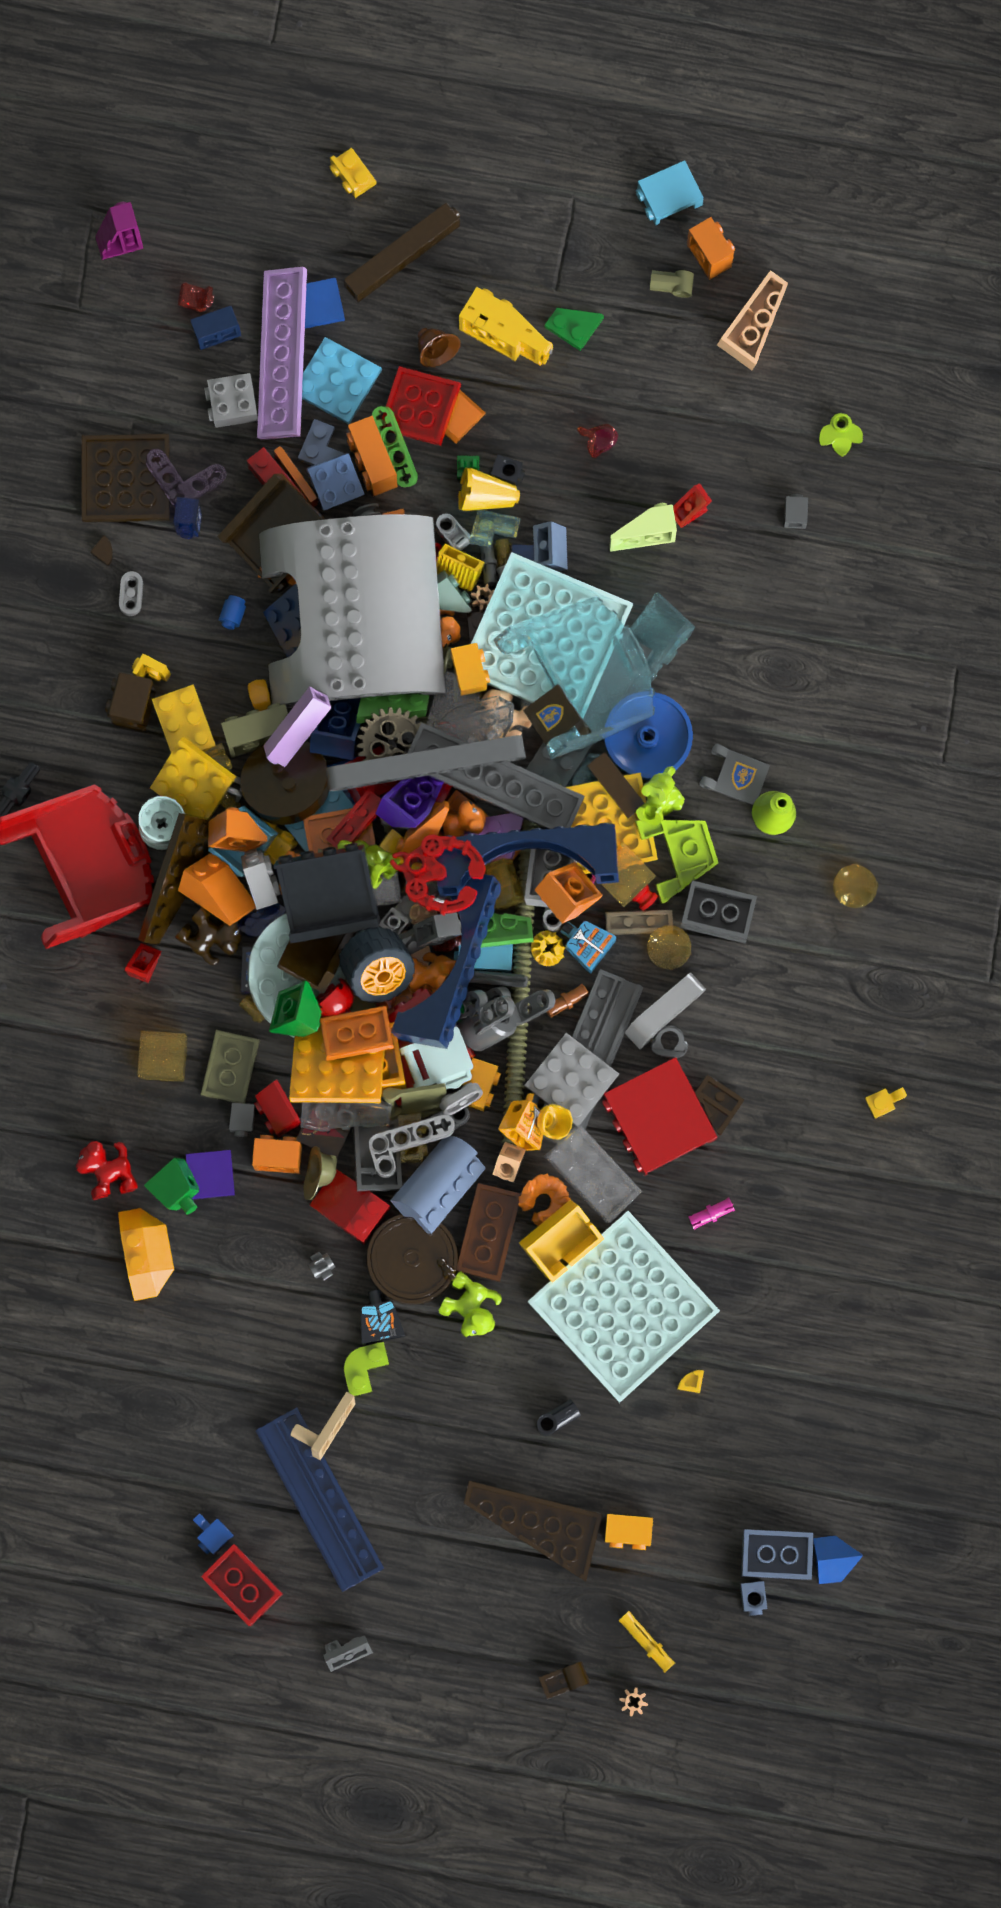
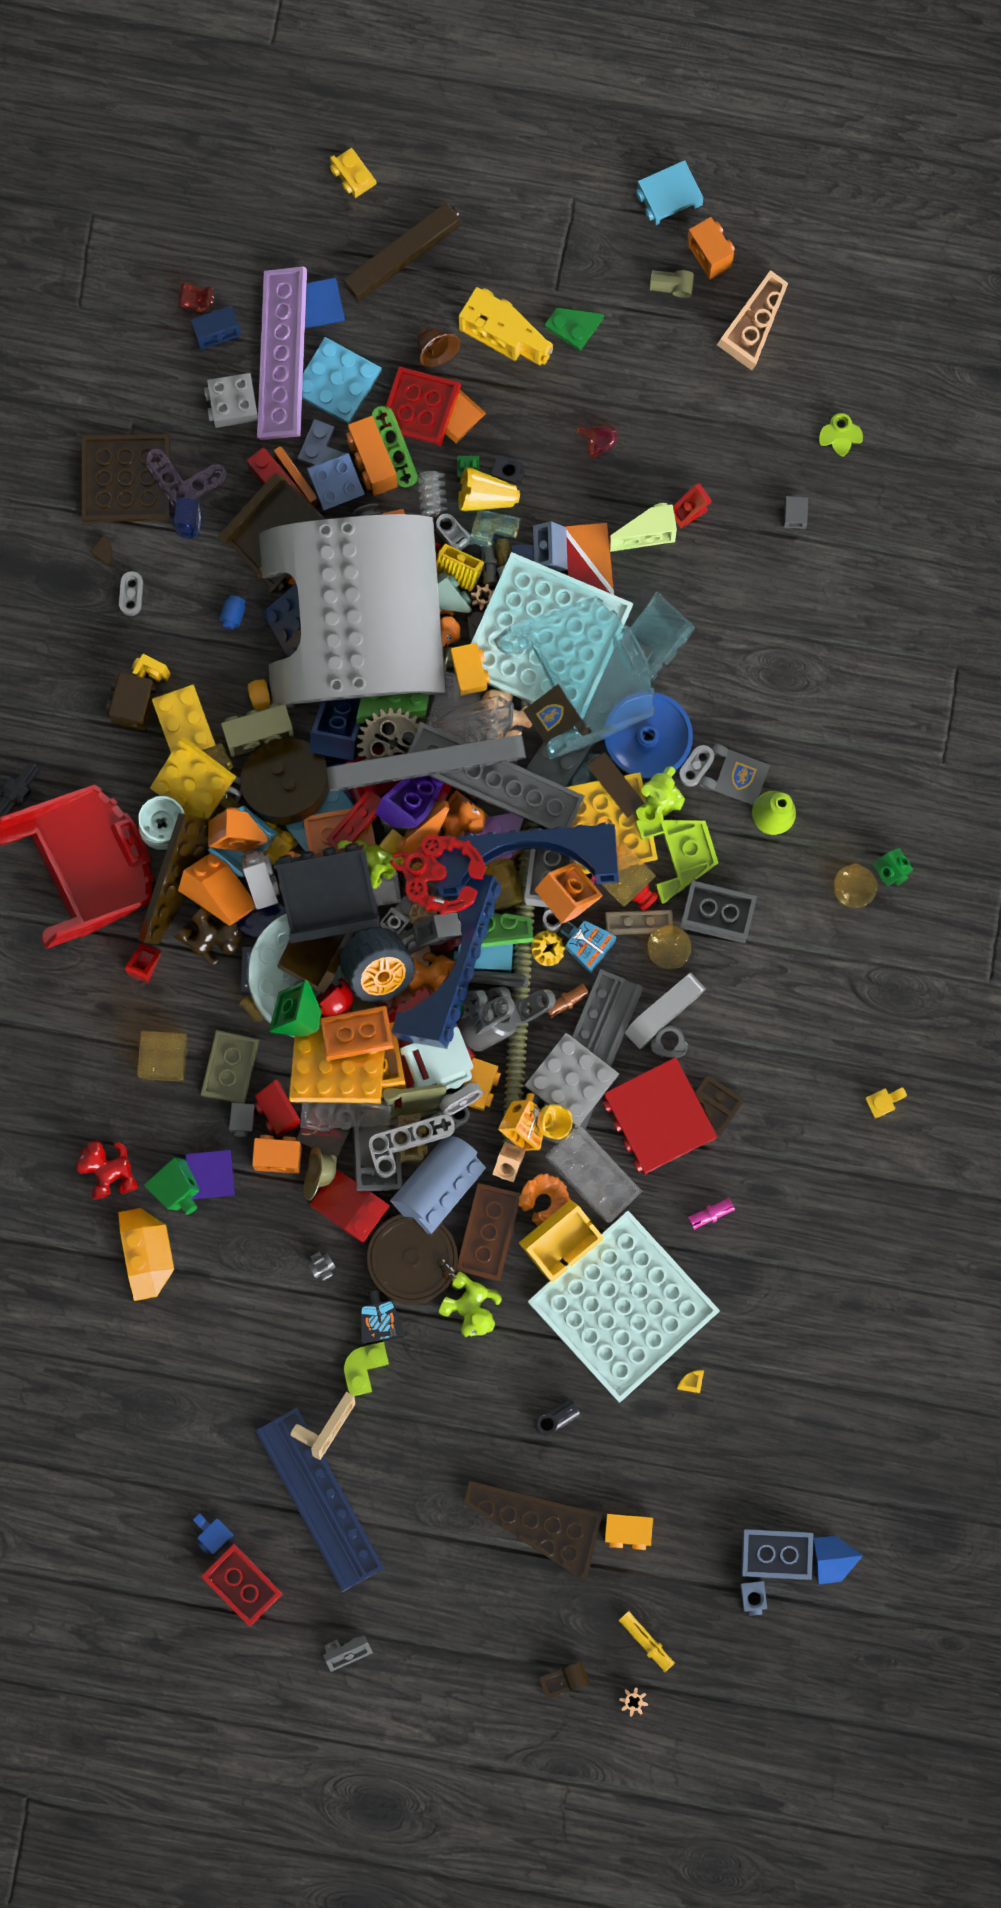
magenta wedge [95,202,144,260] -> none
lavender brick [264,686,331,767] -> none
none -> clear piece [418,471,447,519]
none -> tile [564,522,614,595]
none -> light grey plate [679,745,714,787]
none -> green brick [873,848,913,886]

